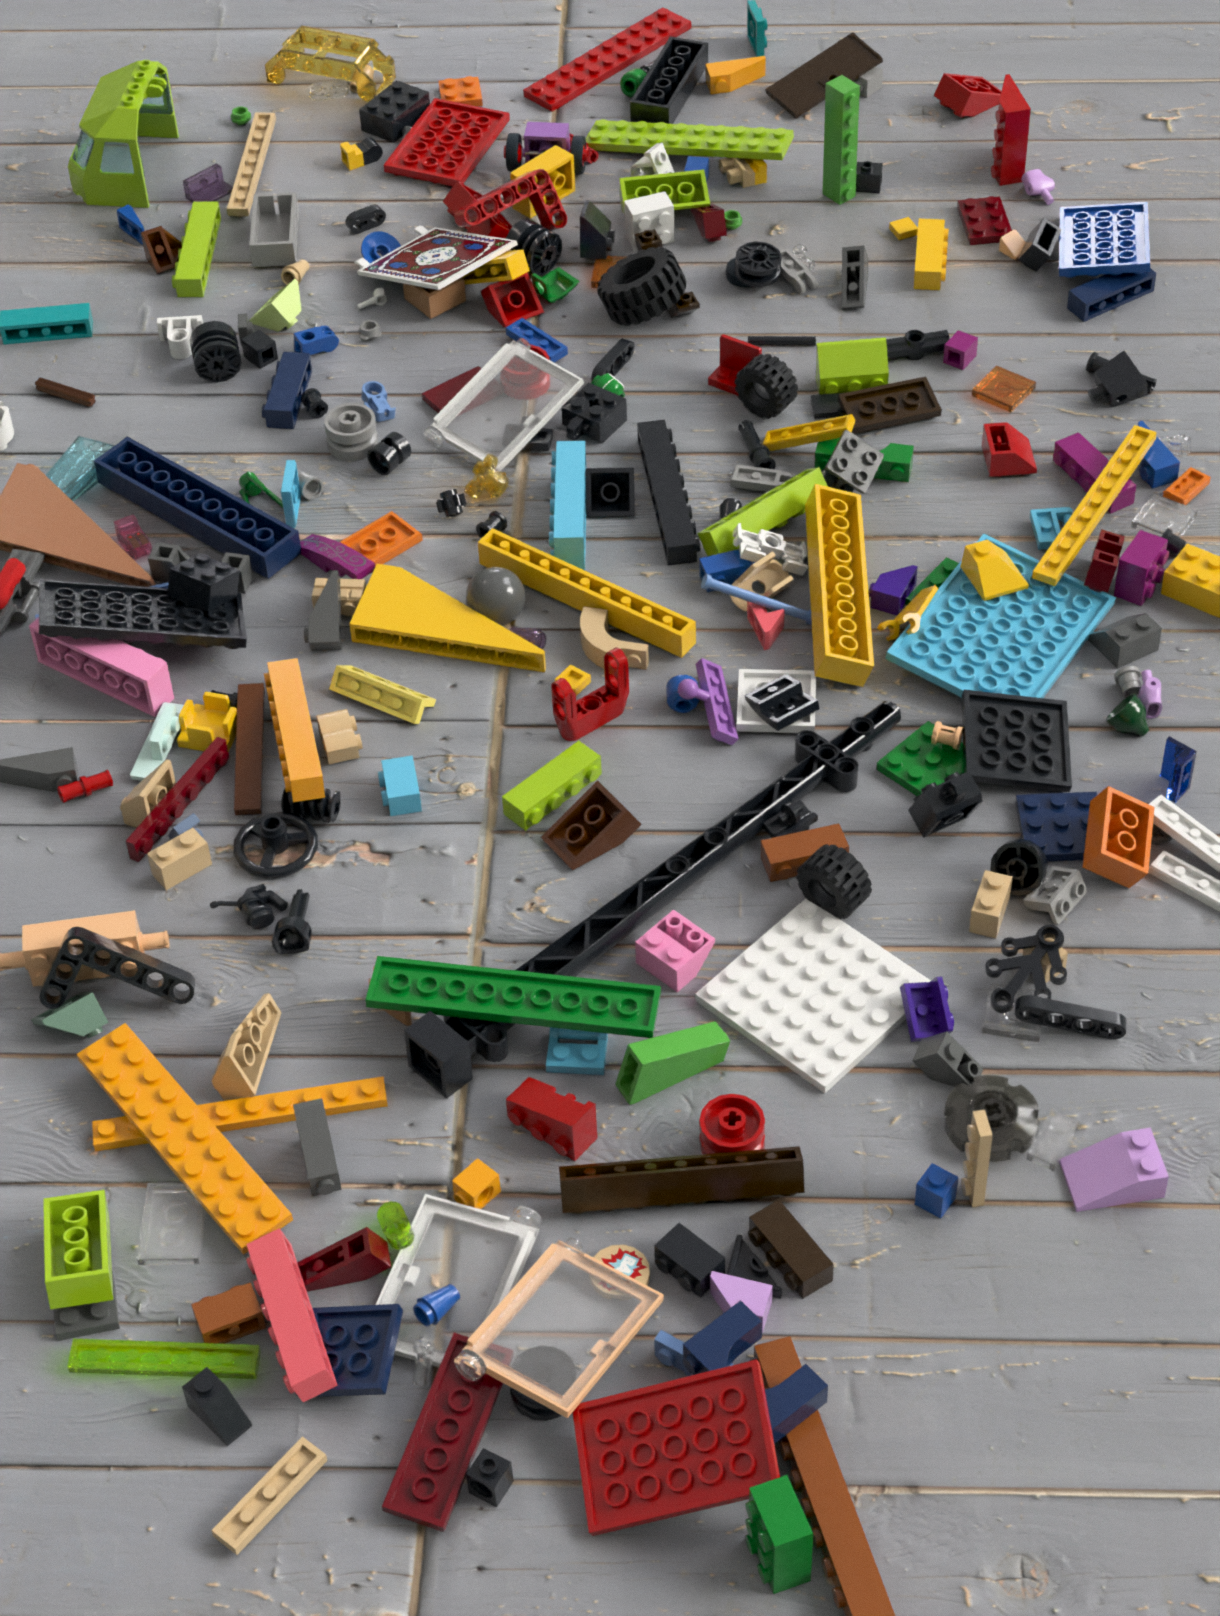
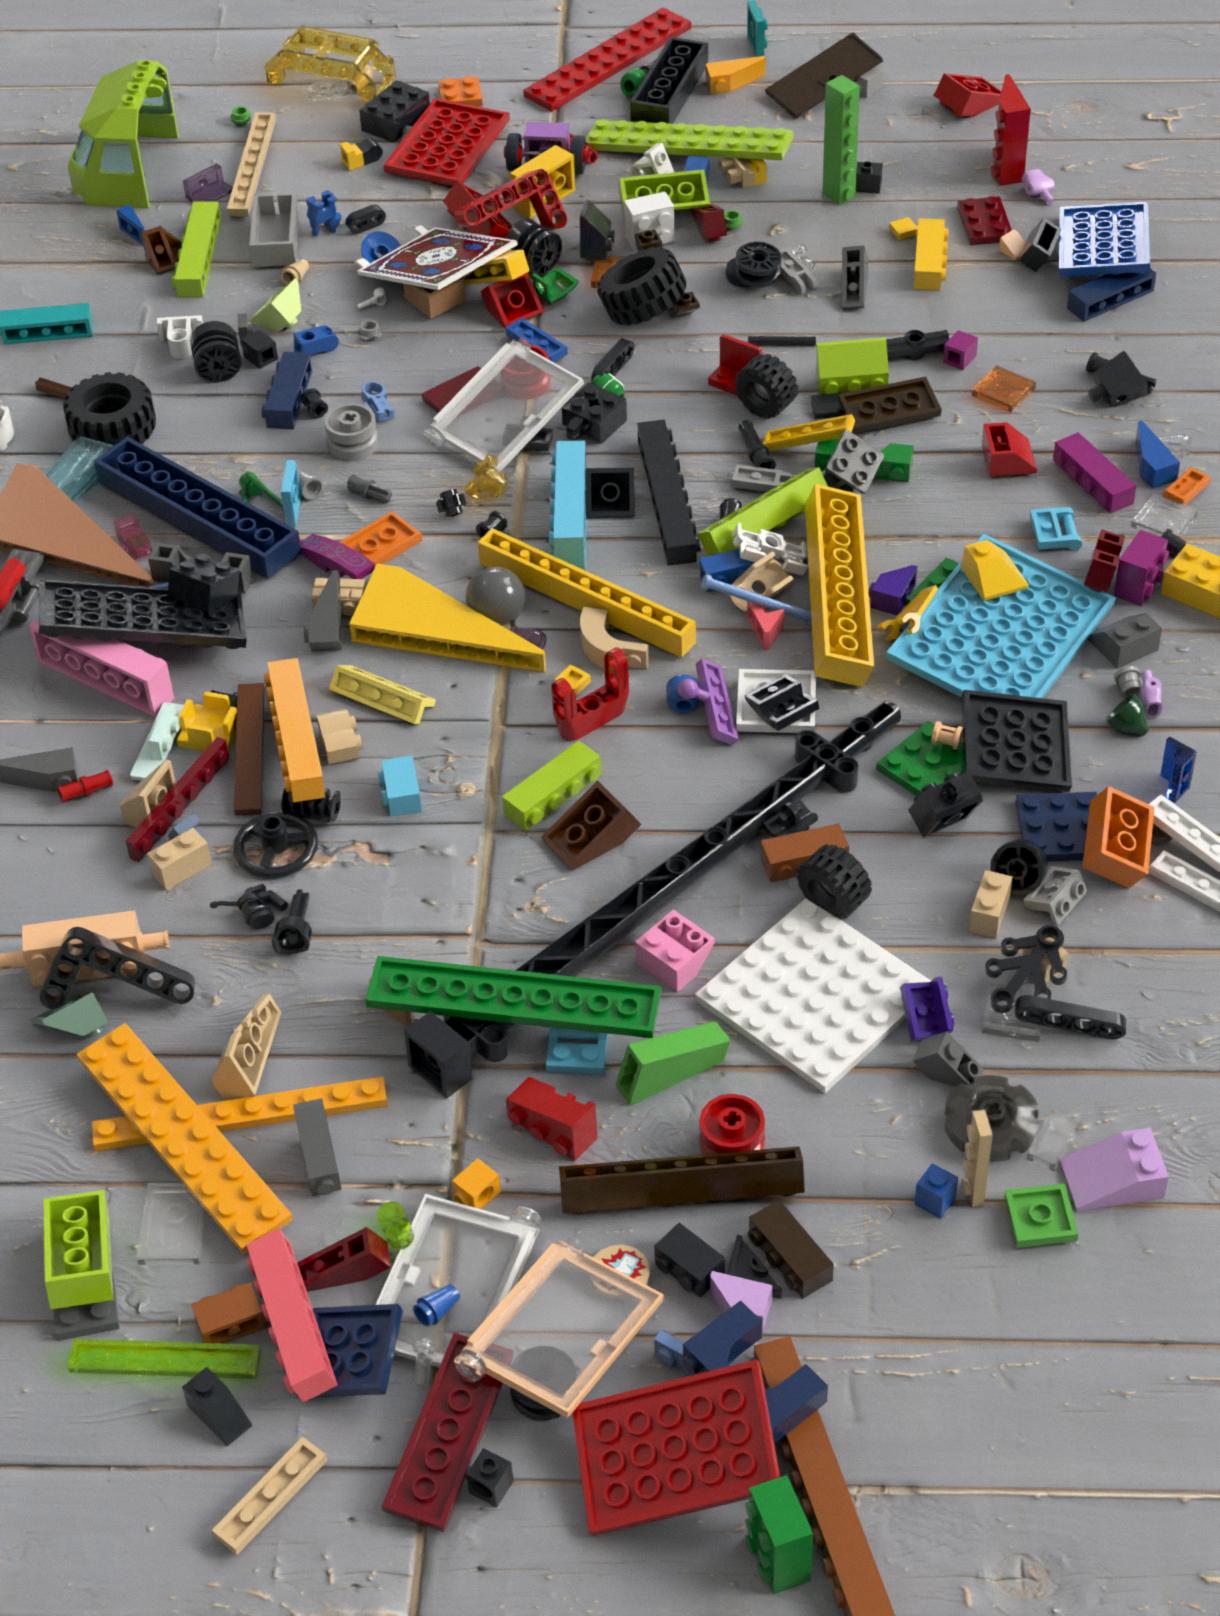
black wheel [367,432,412,475] -> none
yellow plate [1032,425,1157,586] -> none
none -> black tyre [63,372,156,454]
none -> blue animal [306,190,342,236]
none -> dark grey axle [347,475,392,503]
none -> bright green plate [1004,1183,1079,1248]

